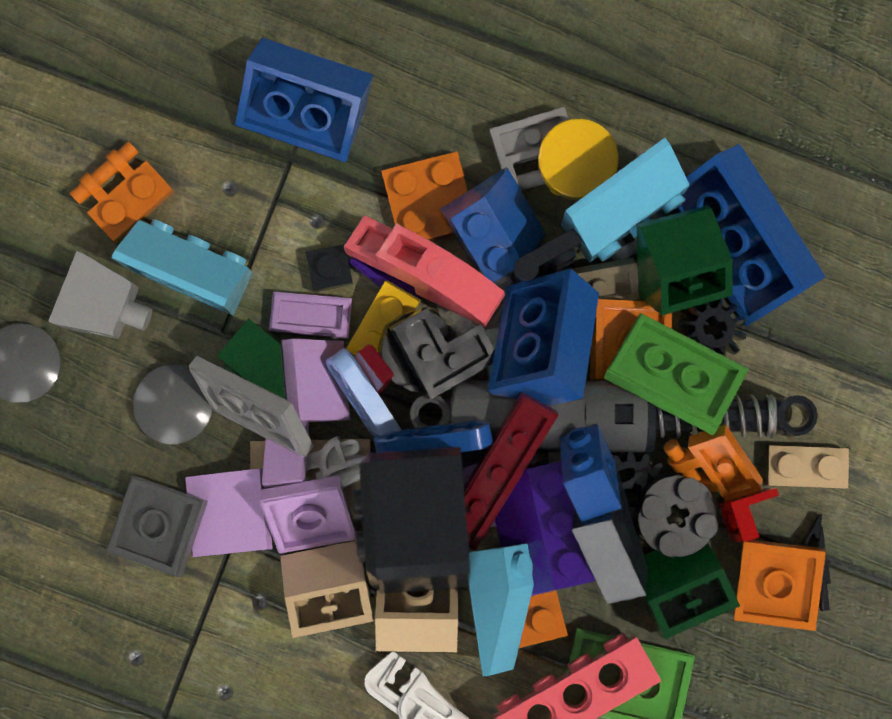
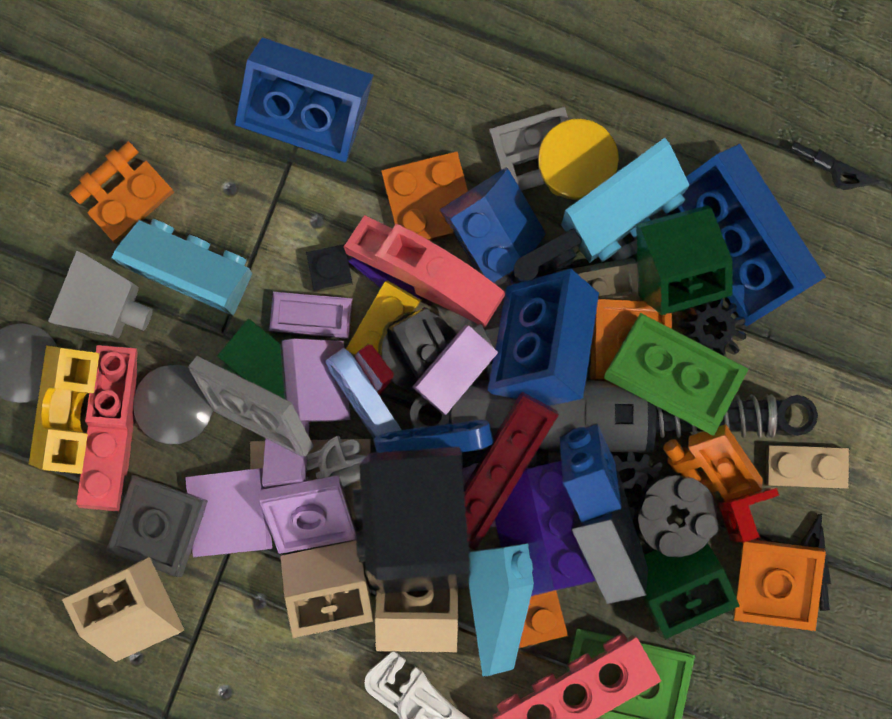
none -> yellow arch [29,345,100,474]
none -> tan slope [62,557,184,662]
none -> coral slope [76,345,138,511]
none -> lavender tile [413,325,498,415]
none -> black hand [790,141,879,190]

